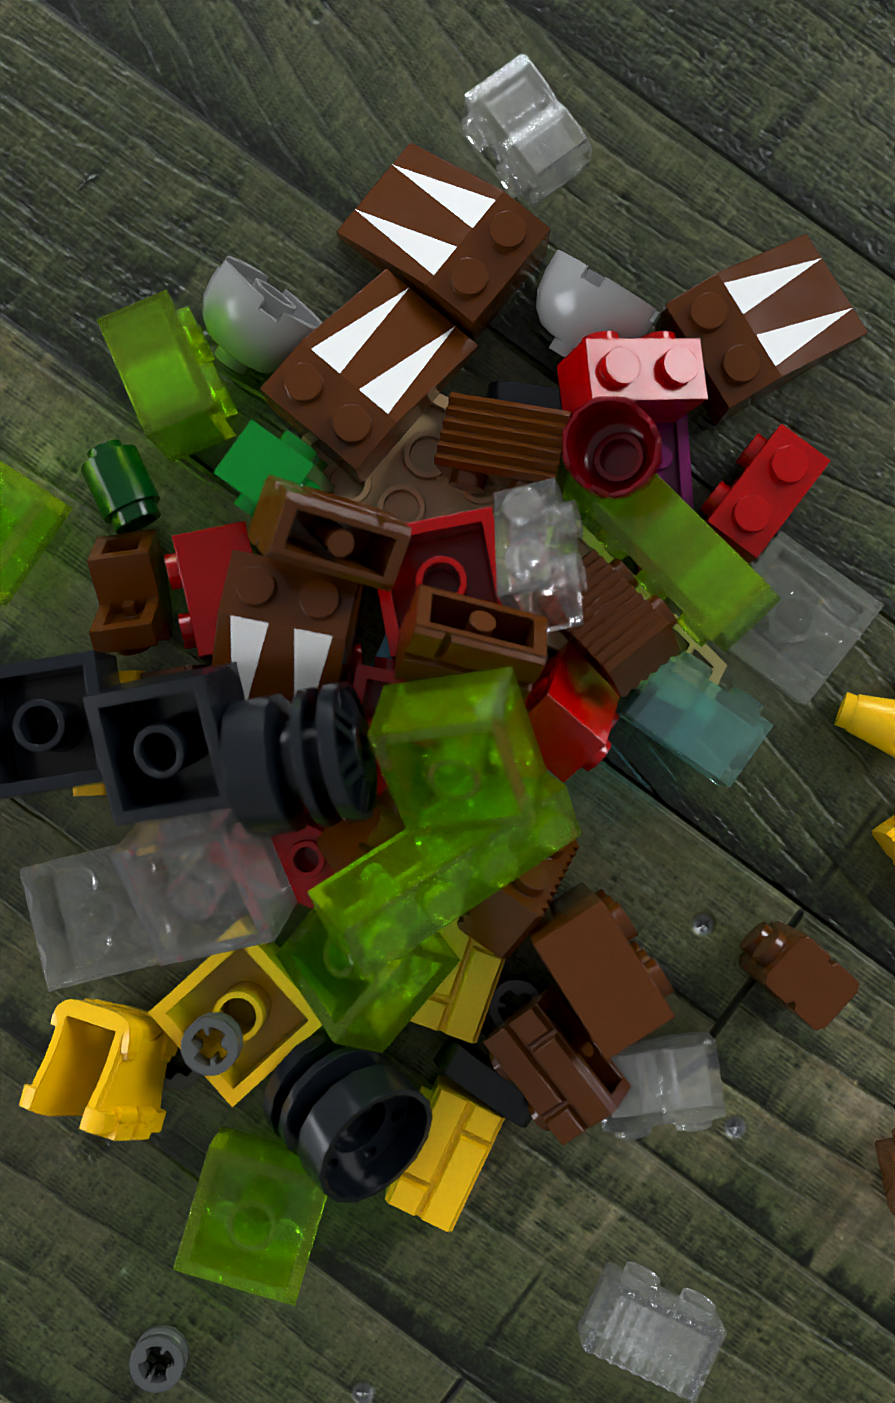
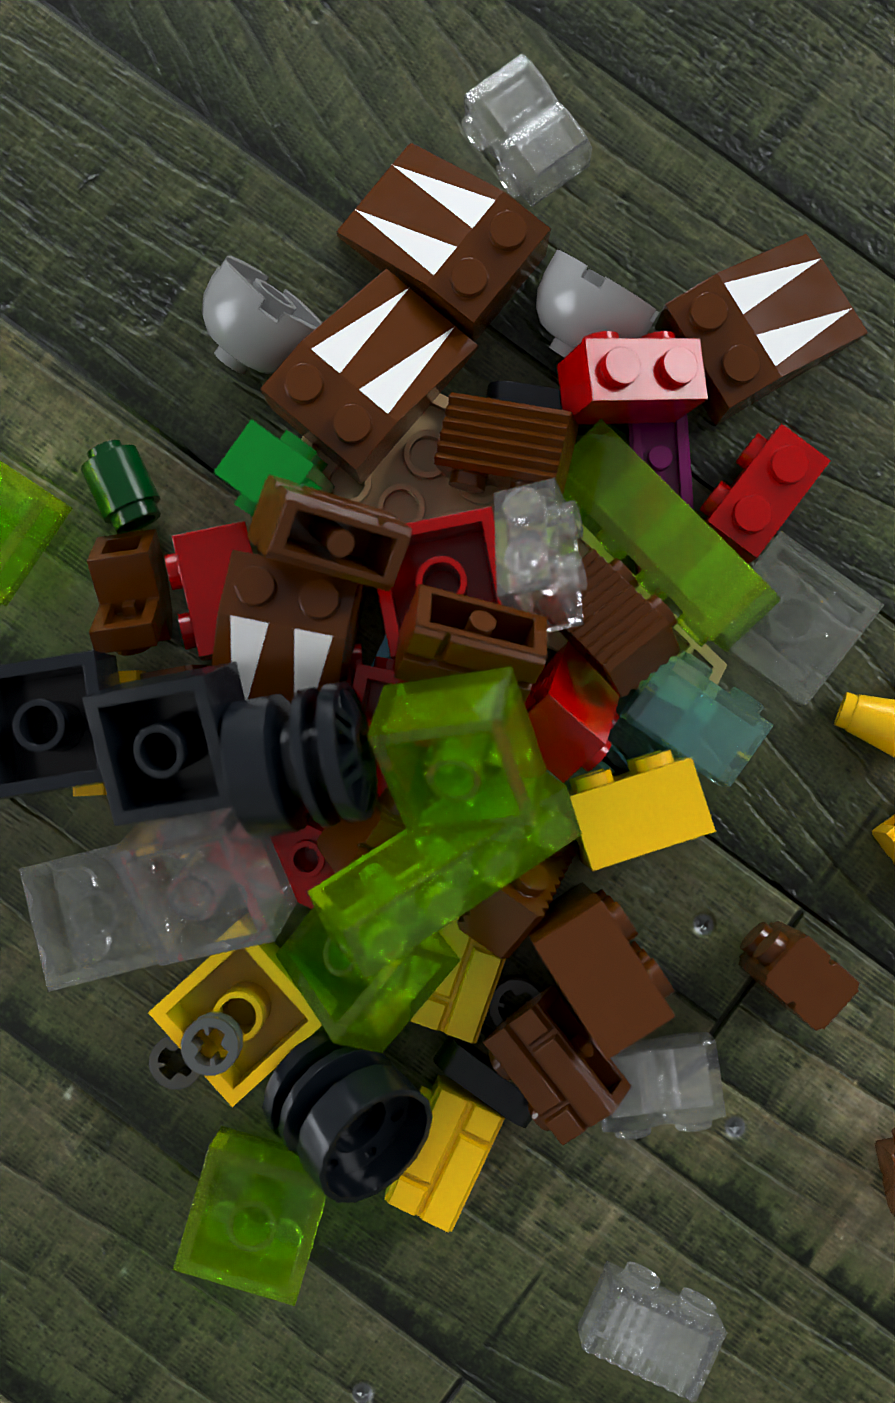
yellow piece [19,998,178,1141] -> none
clear neon green brick [96,289,238,463] -> none
dark grey bush [129,1324,190,1393] -> none
dark red hair [562,396,663,501] -> none
none -> yellow brick [559,749,716,871]

